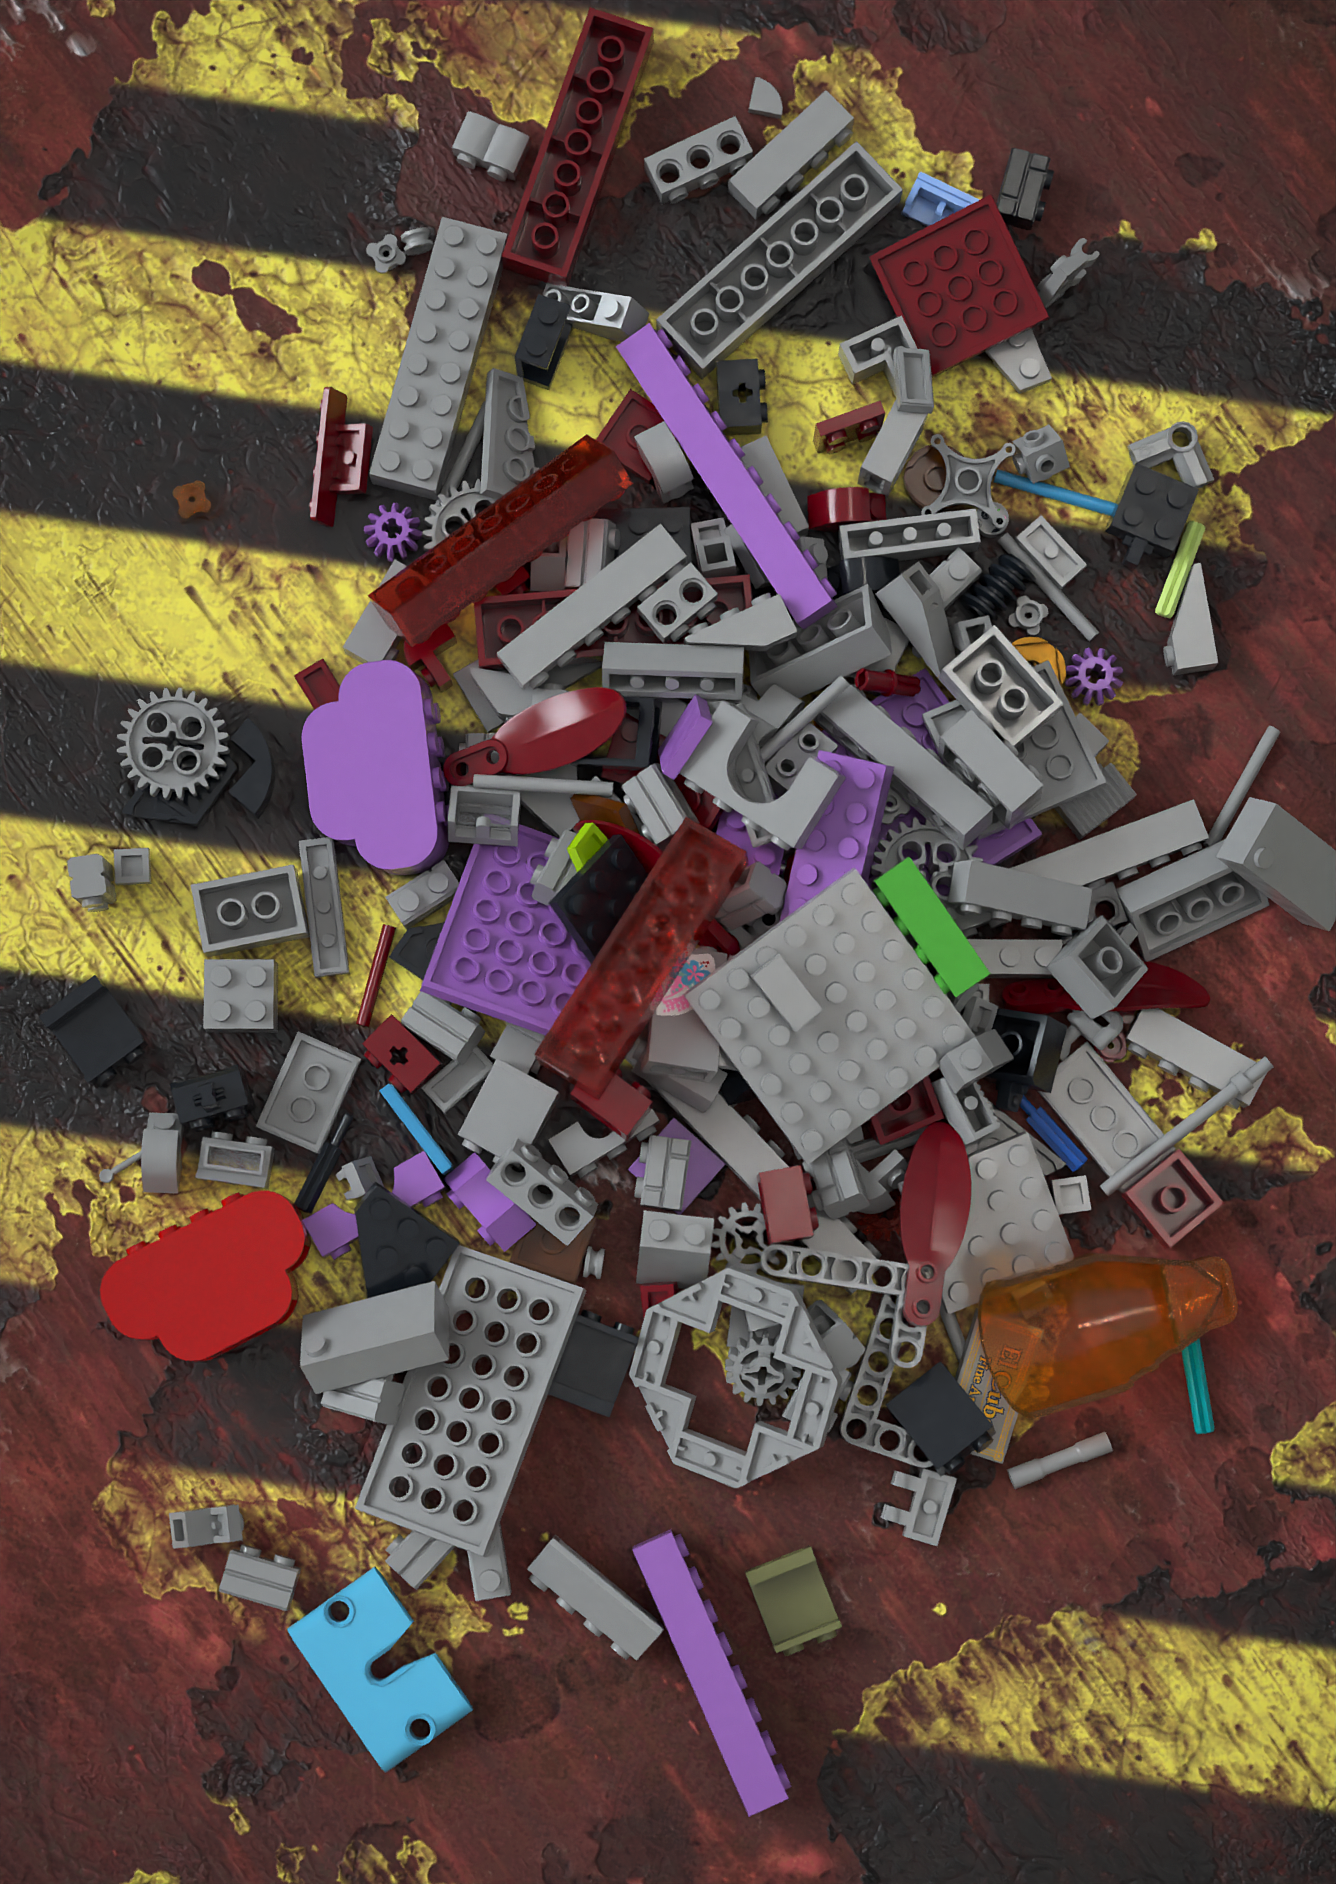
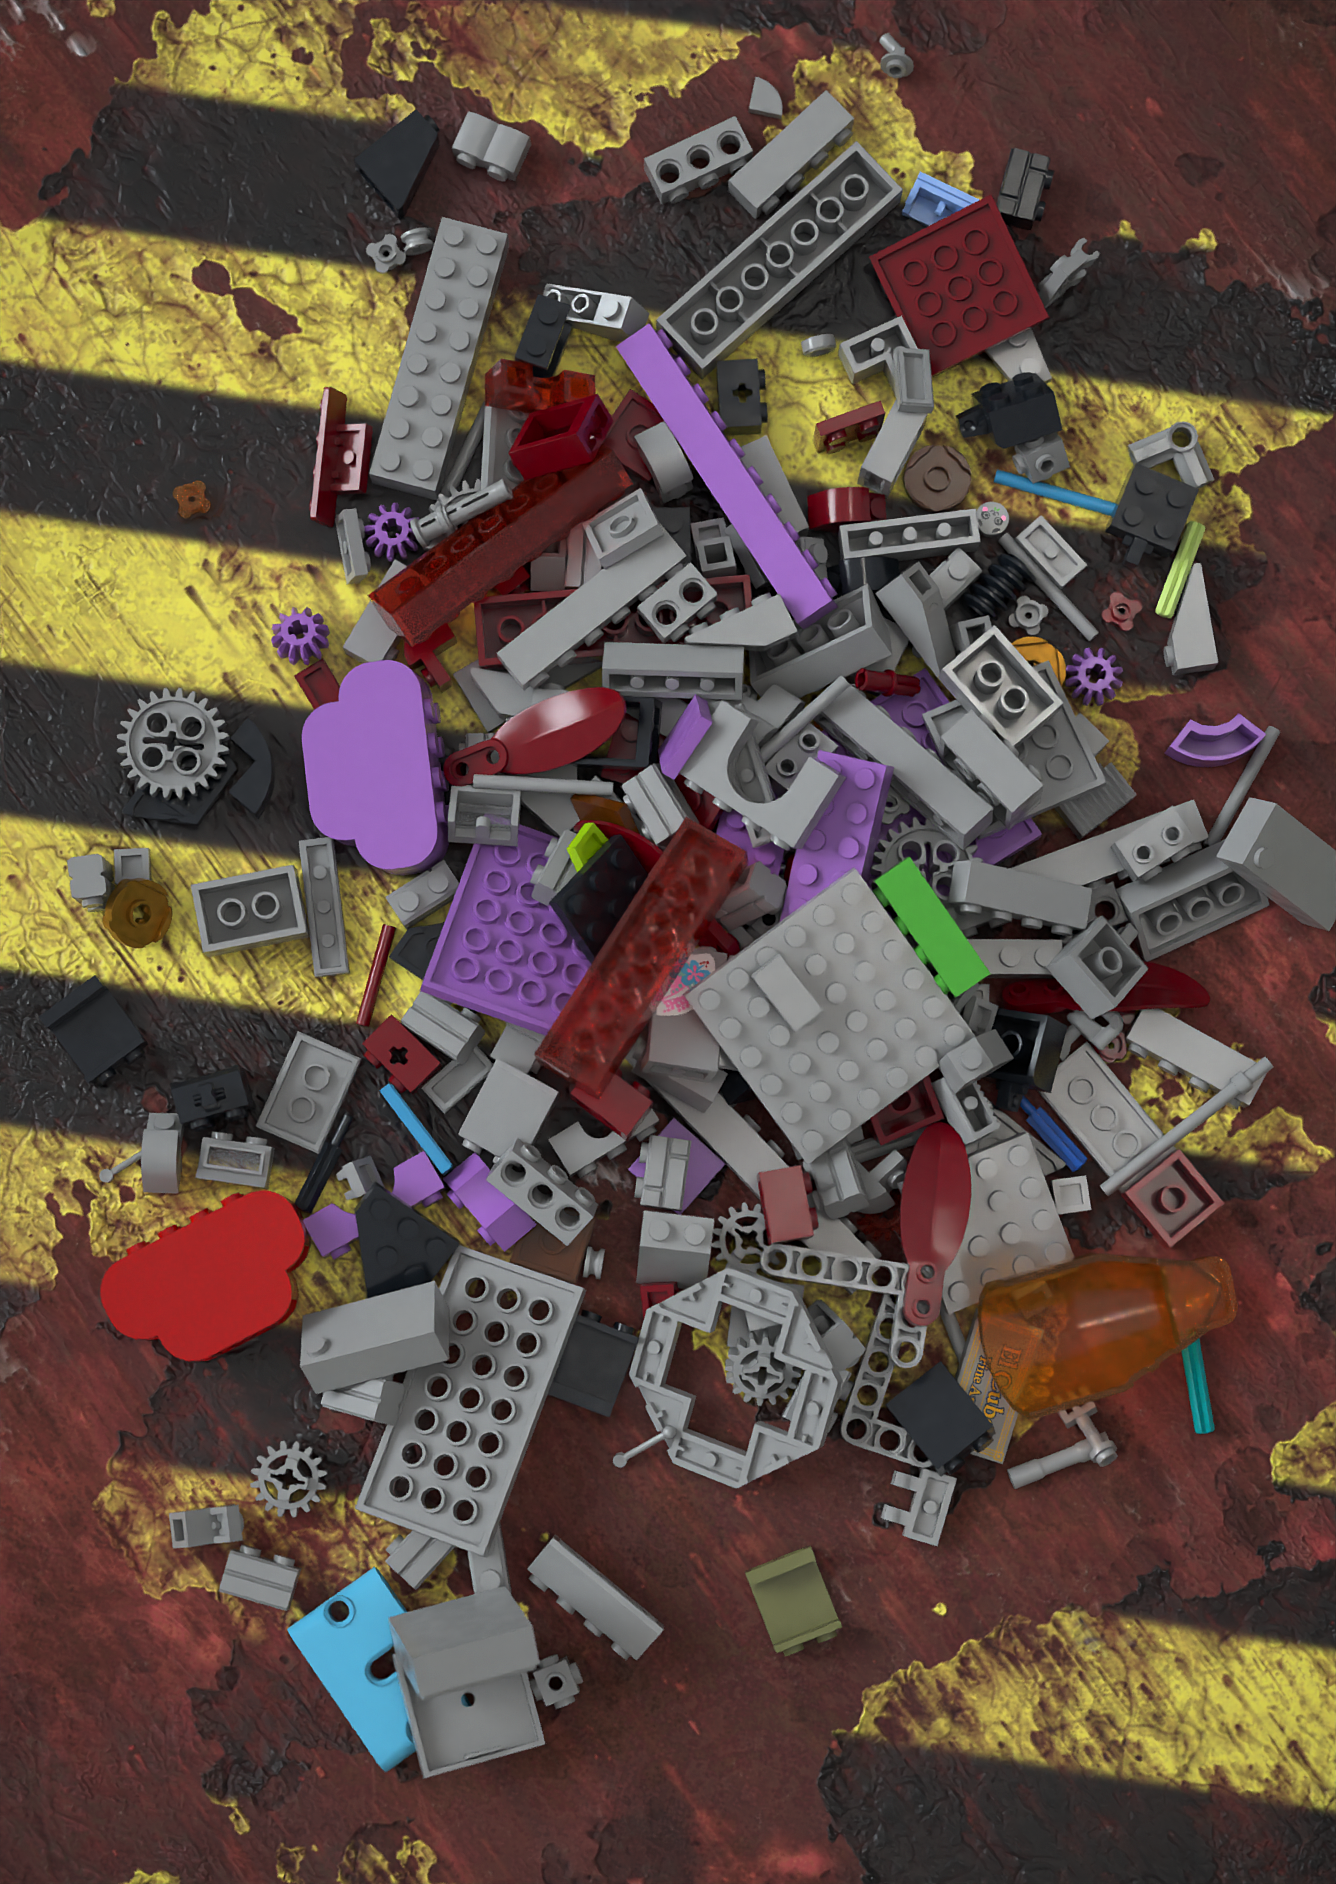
light grey brick [203,959,278,1033] -> none
dark red brick [502,7,654,287] -> none
medium lavender brick [632,1529,791,1816] -> none
light grey piece [921,434,1016,529] -> none
none -> pearl gold plate [102,878,173,949]
none -> light grey gear [251,1441,328,1517]
none -> medium lavender gear [271,607,330,666]
none -> light grey plate [335,508,371,585]
none -> black slope [354,109,440,220]
none -> light grey container [388,1586,545,1778]
none -> light grey pin [410,478,514,548]
none -> clear red arch [485,359,595,414]
none -> dark red window [508,394,614,480]
none -> light grey brick [529,1654,583,1709]
none -> light grey tile [582,488,664,569]
none -> light grey hinge [613,1425,676,1468]
none -> light grey tile [801,334,836,357]
none -> light grey plate [879,33,914,78]
none -> black hinge [955,372,1063,449]
none -> light grey hinge [1054,1389,1118,1467]
none -> dark red plate [1101,592,1142,631]
none -> light grey brick [1110,805,1196,882]
none -> medium lavender brick [1164,714,1266,767]

